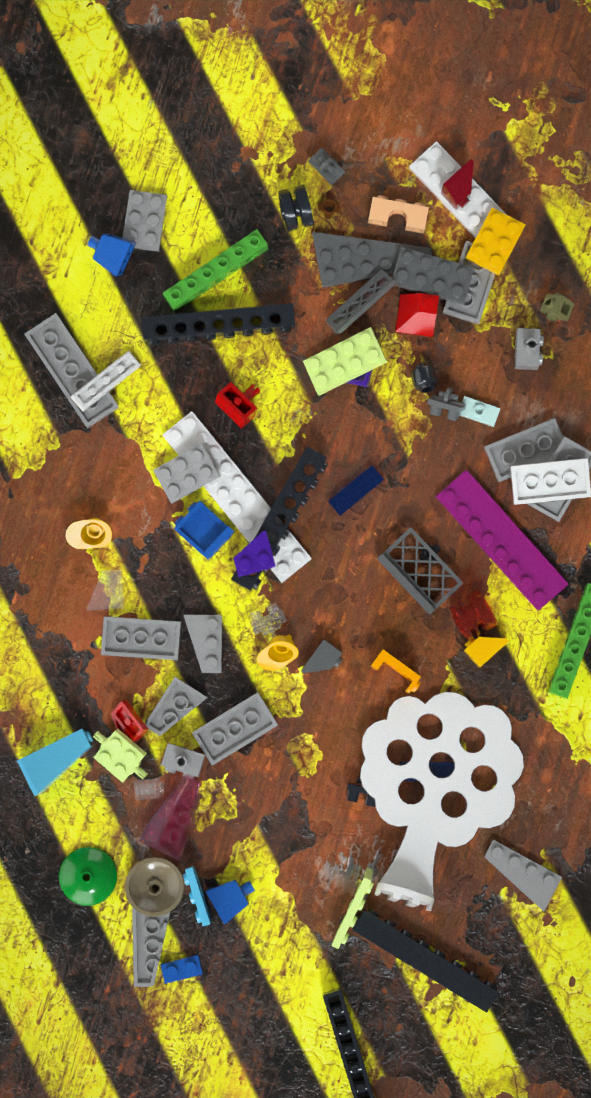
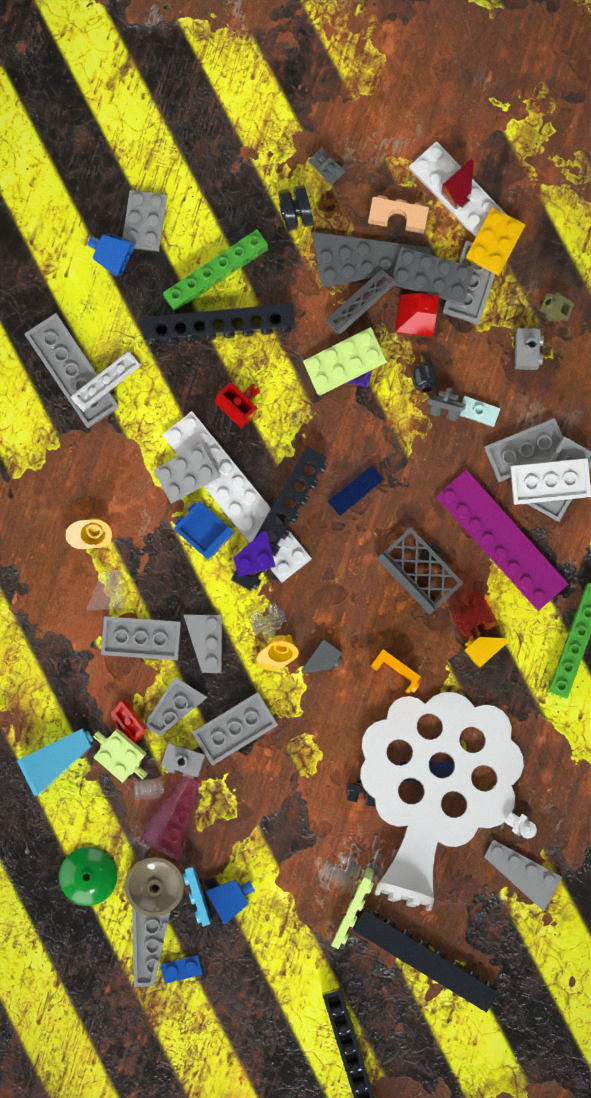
none -> white hips [505,812,537,838]

